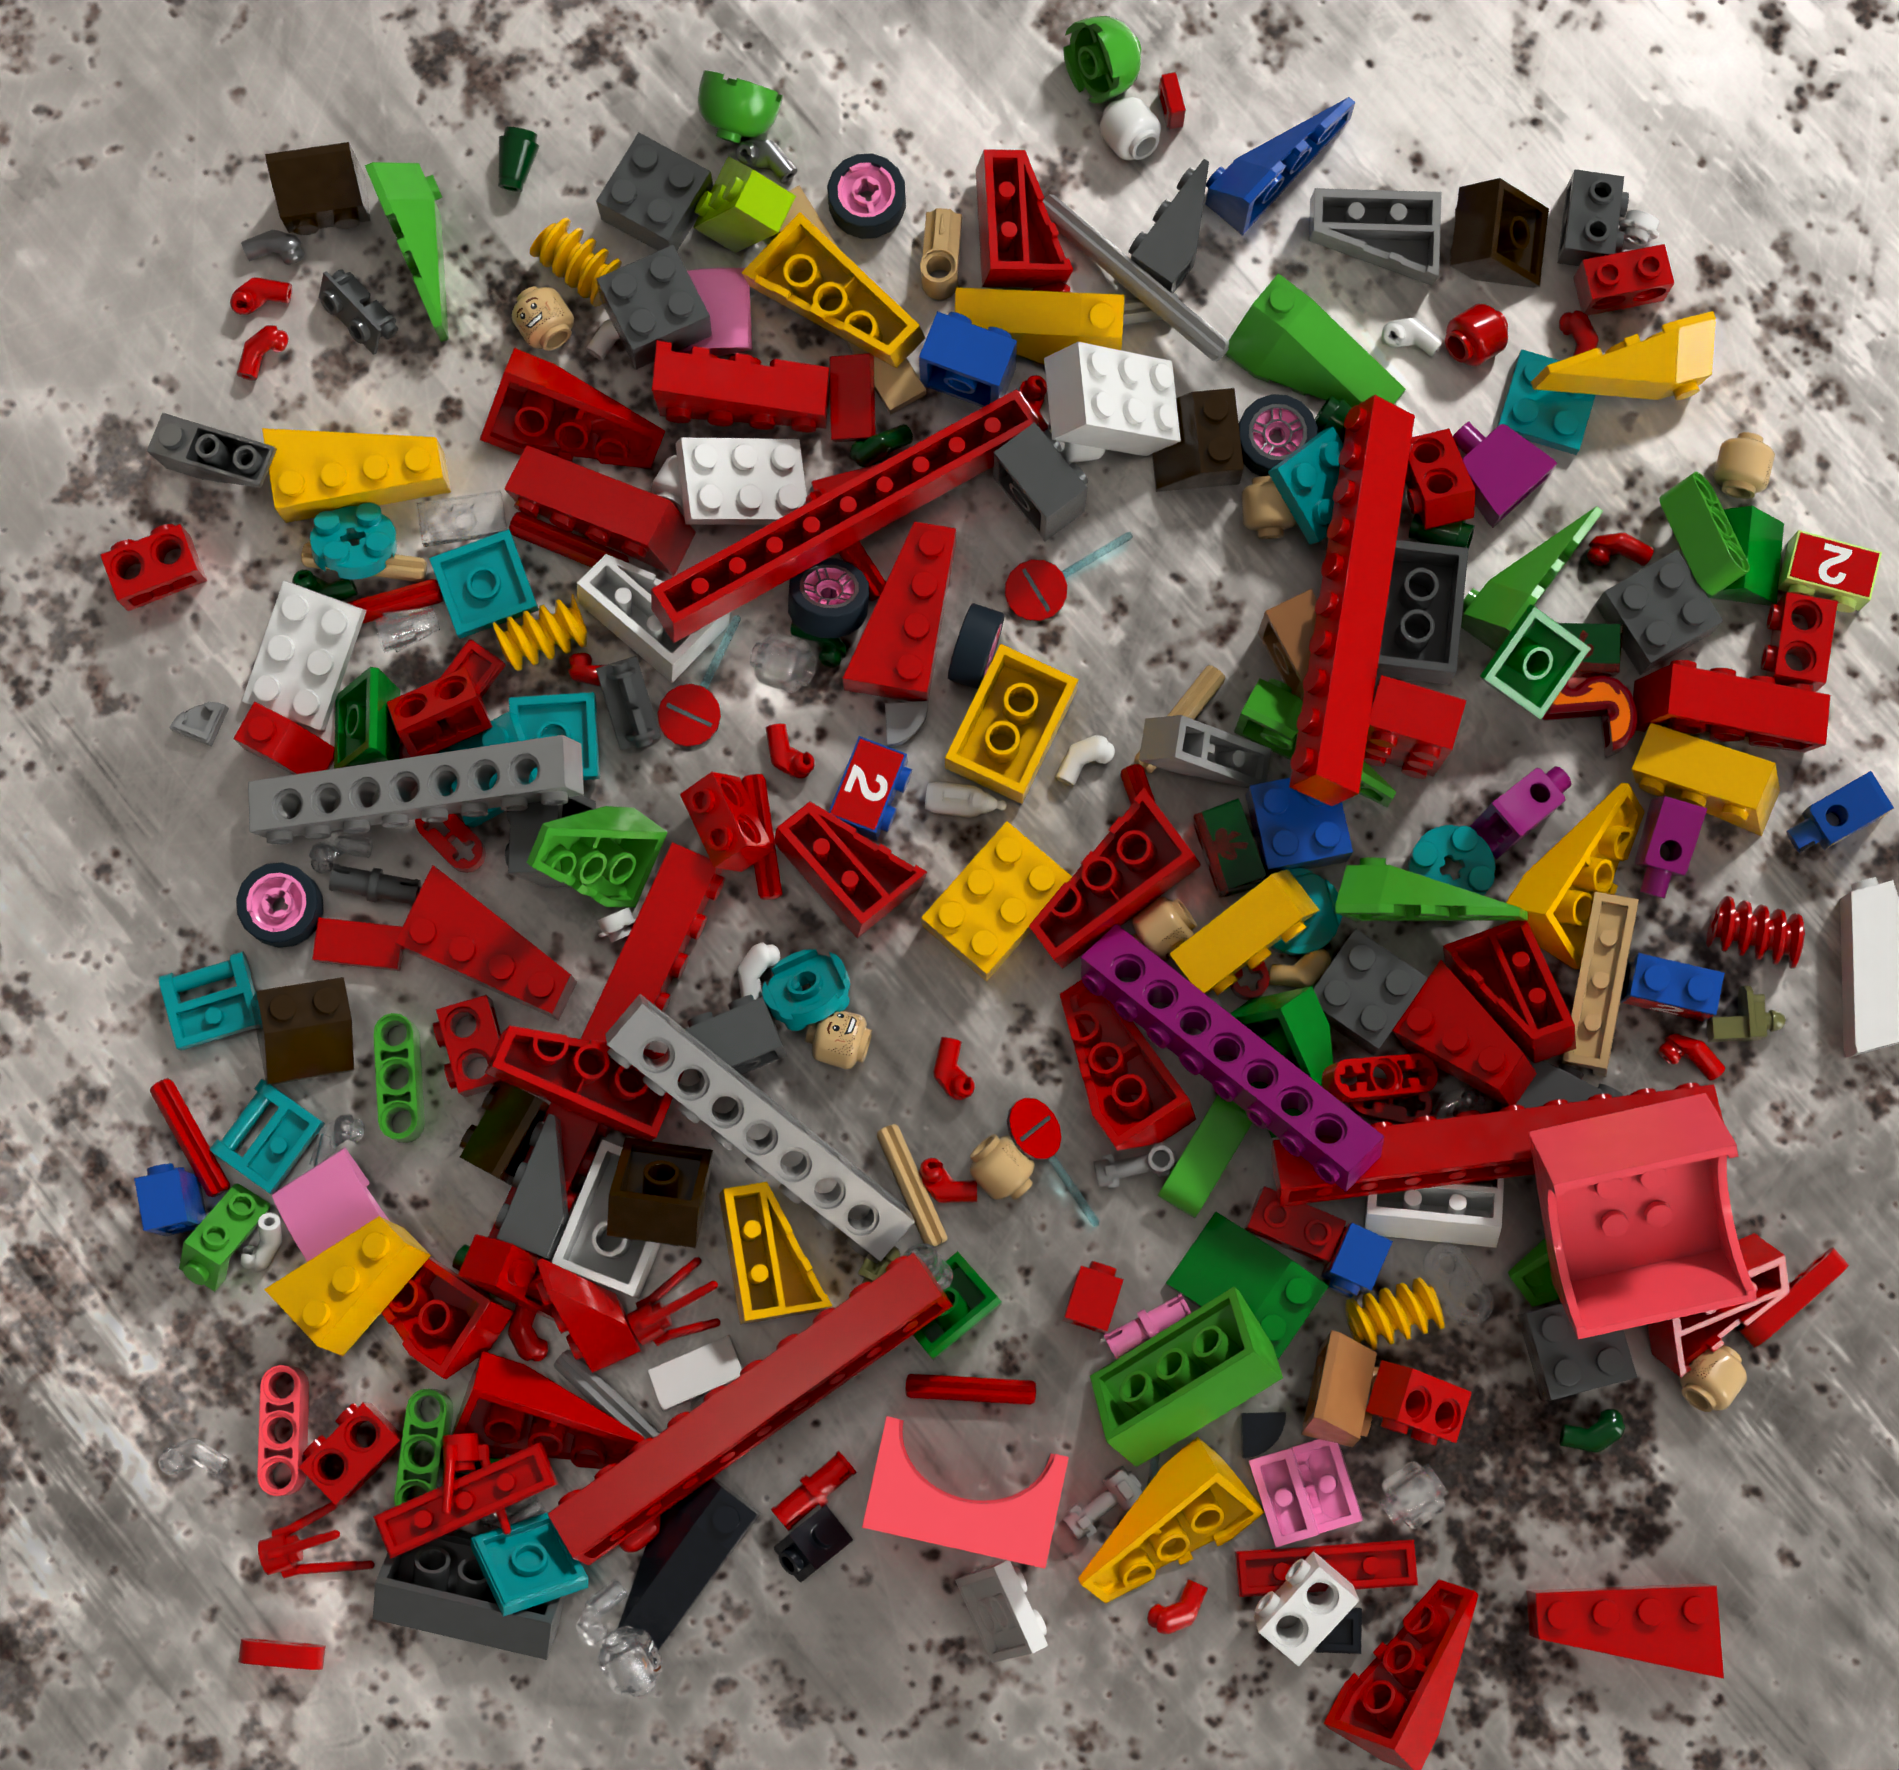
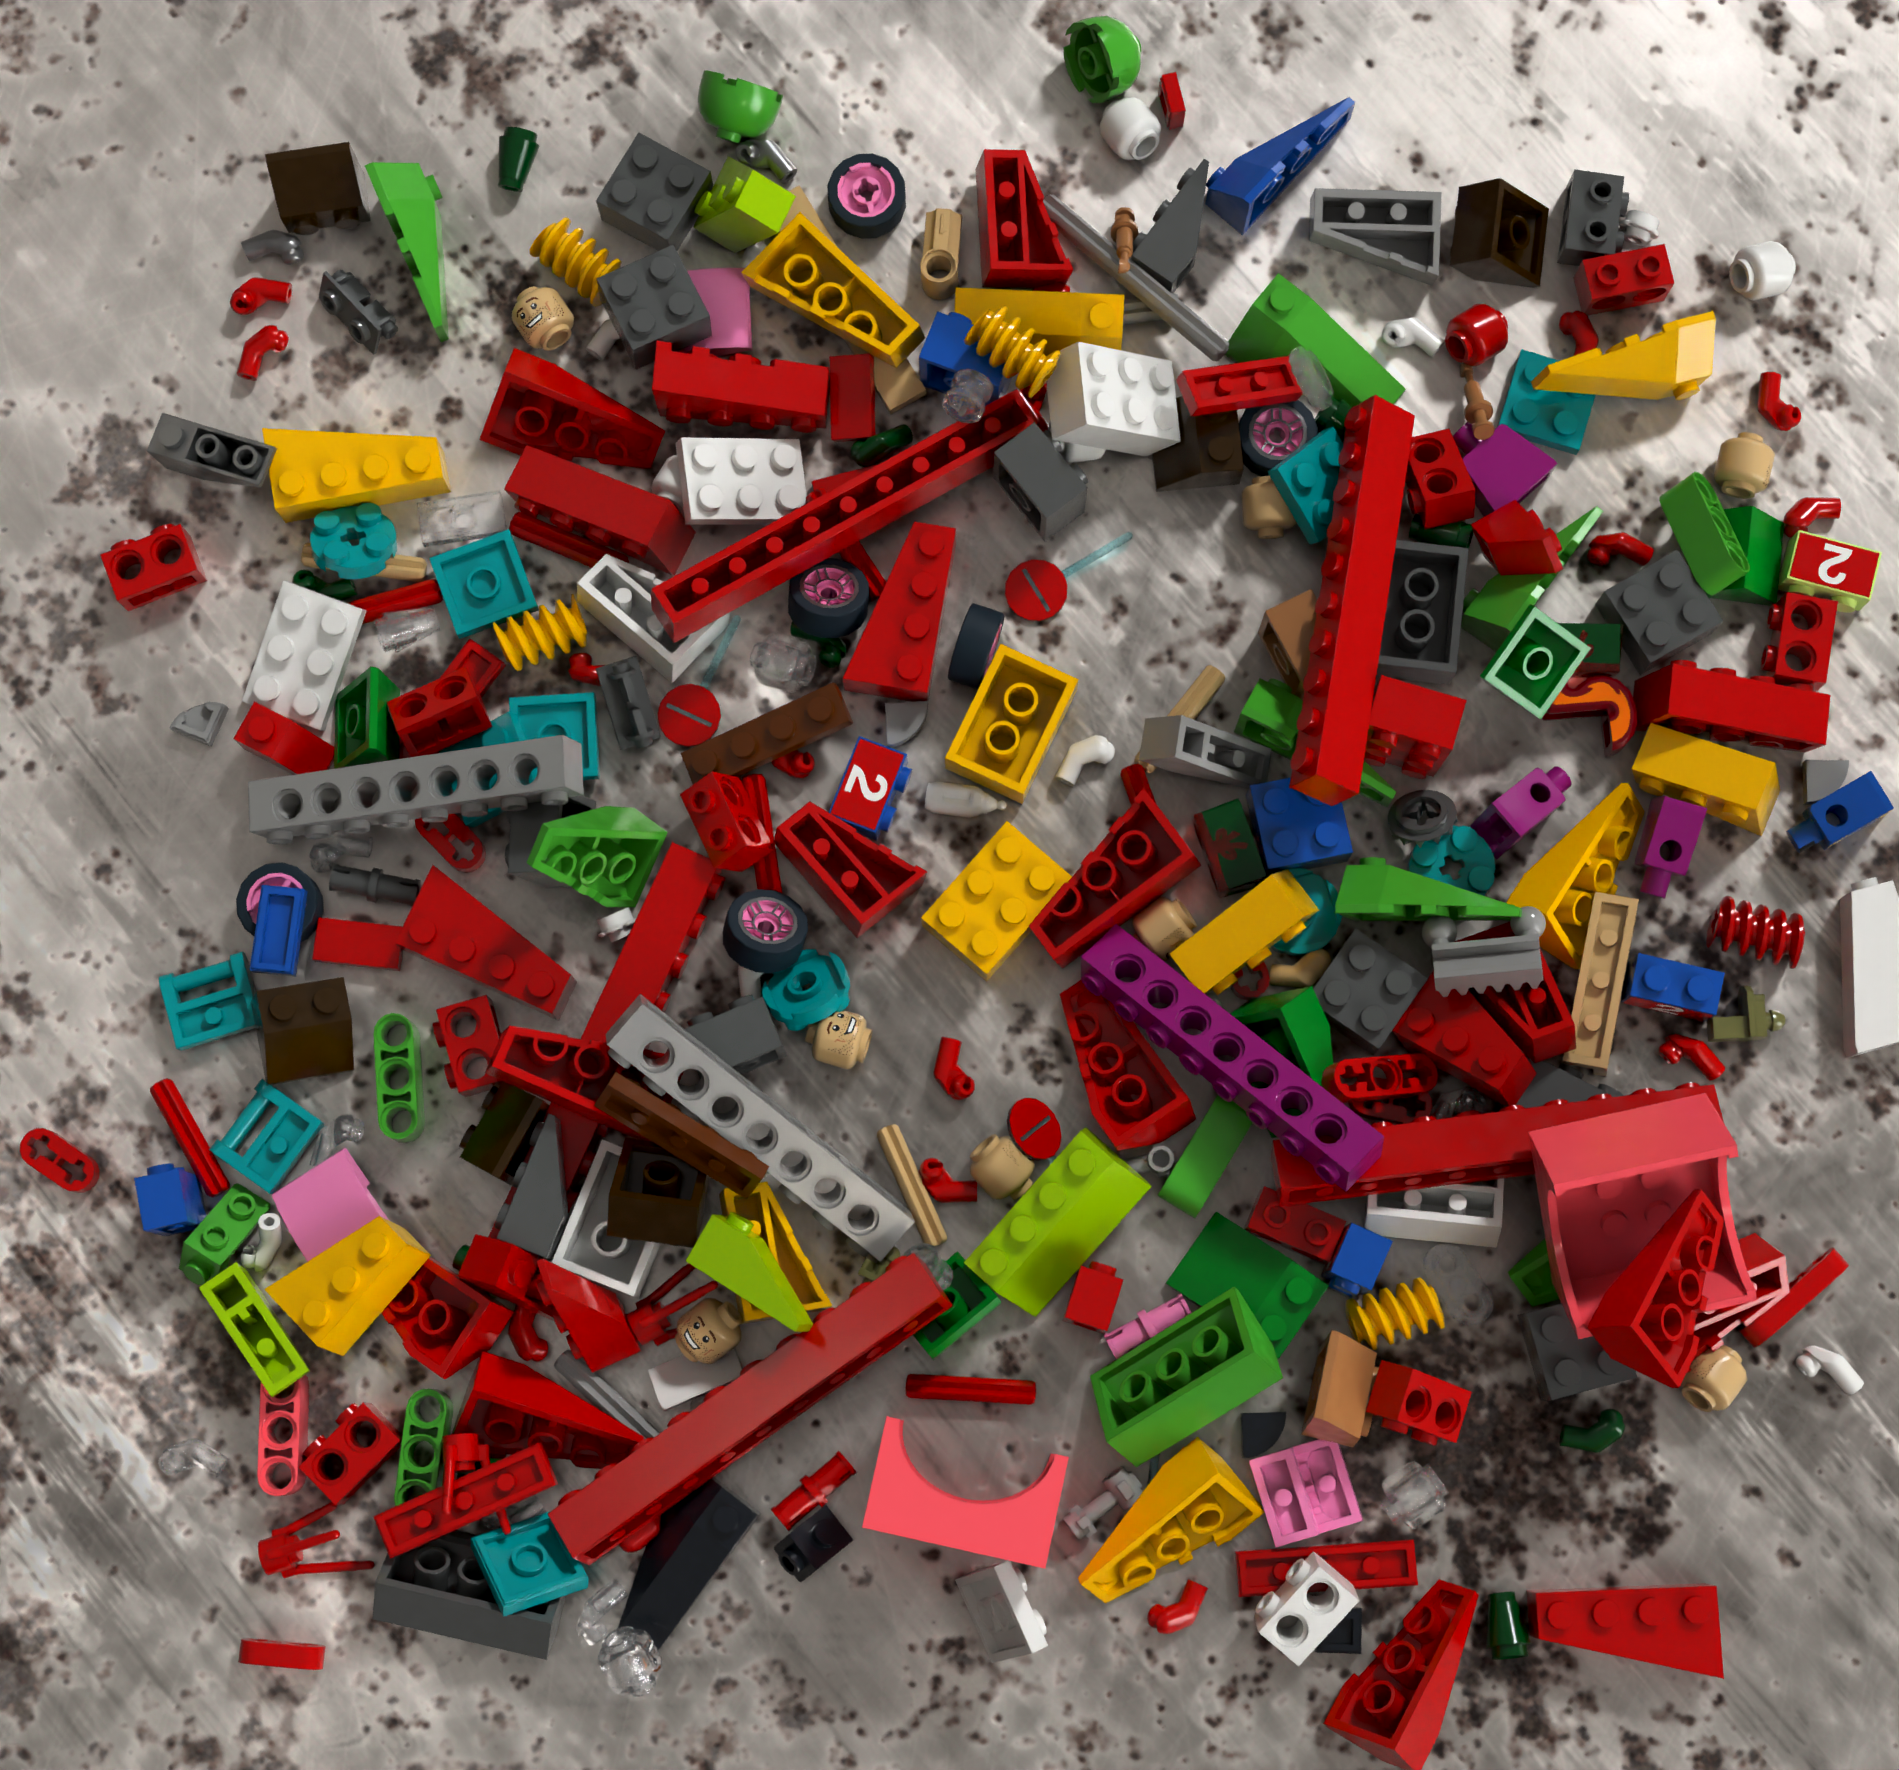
none -> red beam [20,1128,100,1193]
none -> lime slope [199,1262,310,1397]
none -> blue tile [250,885,308,977]
none -> reddish brown plate [594,1072,769,1199]
none -> tan head [675,1298,742,1364]
none -> reddish brown plate [681,682,853,784]
none -> lime slope [686,1212,813,1332]
none -> black wheel [723,889,808,973]
none -> clear wheel [942,369,994,423]
none -> yellow piece [964,306,1061,398]
none -> lime slope [964,1127,1152,1317]
none -> medium nougat piece [1111,207,1139,274]
none -> red plate [1176,356,1304,417]
none -> clear gear [1289,346,1334,411]
none -> dark grey gear [1387,790,1458,848]
none -> light grey gear [1422,906,1546,997]
none -> medium nougat piece [1460,363,1495,440]
none -> red slope [1470,500,1563,576]
none -> dark green cone [1486,1592,1531,1660]
none -> red wedge [1587,1189,1724,1388]
none -> white head [1729,241,1796,301]
none -> red arm [1757,372,1801,431]
none -> red arm [1783,497,1841,538]
none -> white arm [1796,1345,1864,1395]
none -> light grey tile [1802,760,1849,805]

